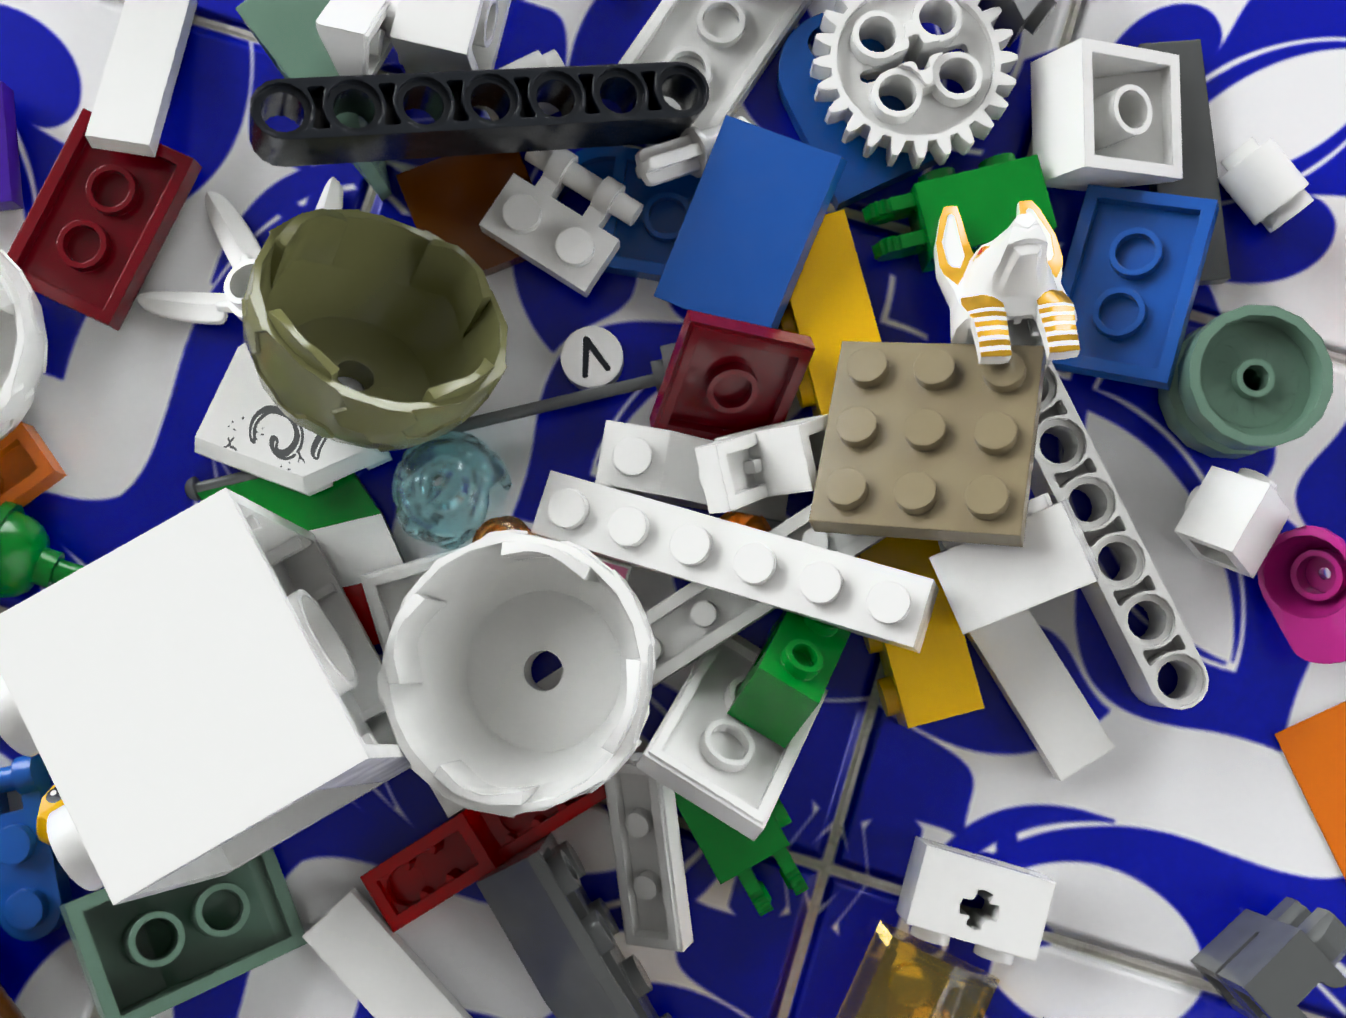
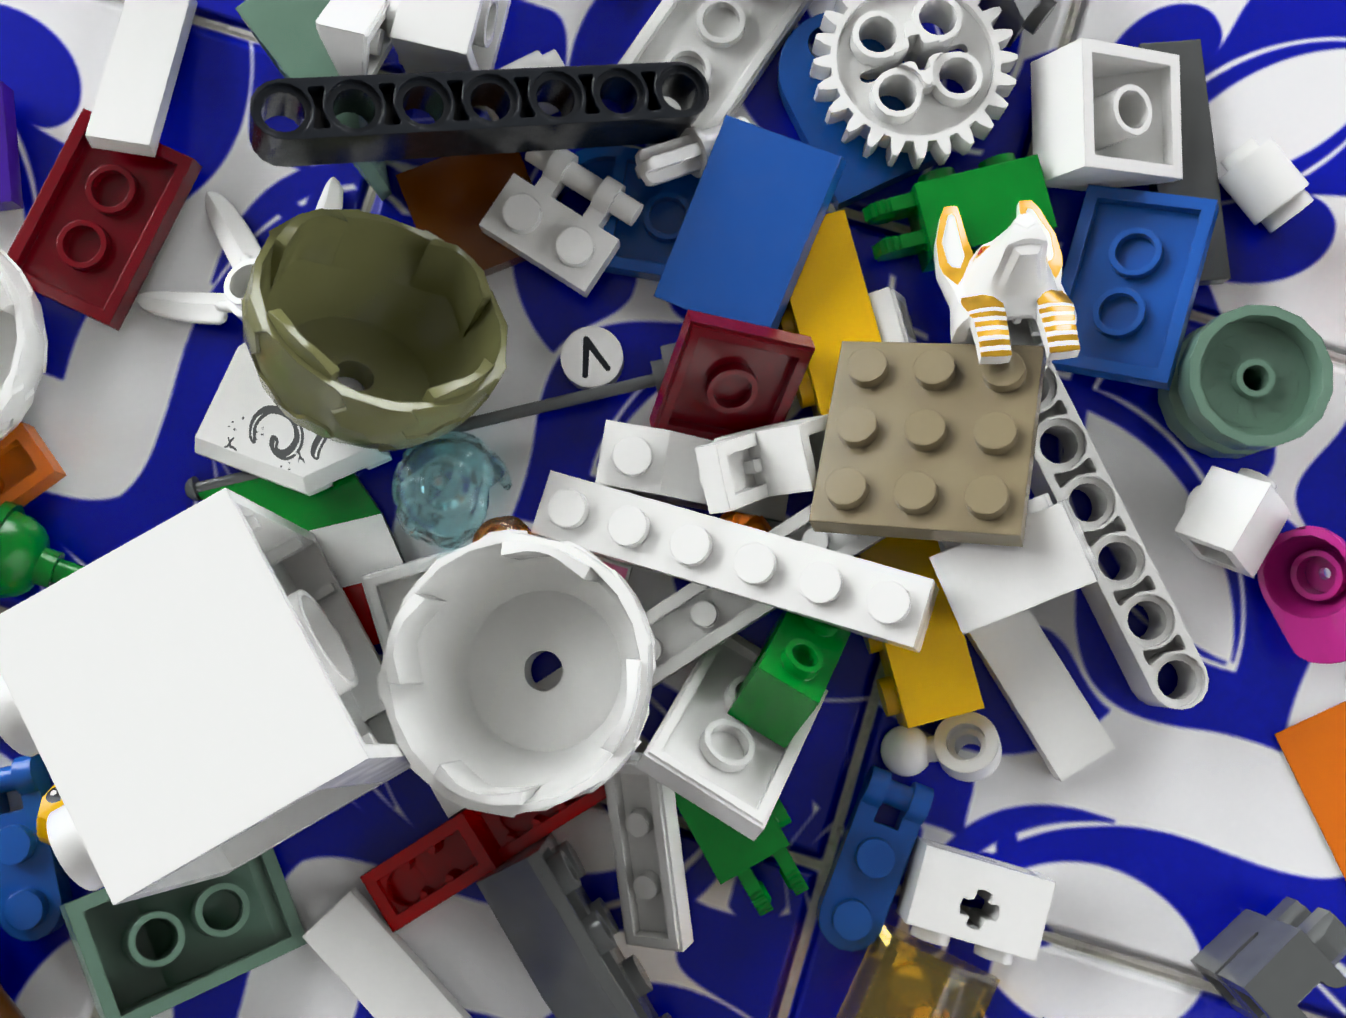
none -> blue plate [816,765,934,952]
none -> white tile [868,287,917,343]
none -> white plate [880,712,1002,782]

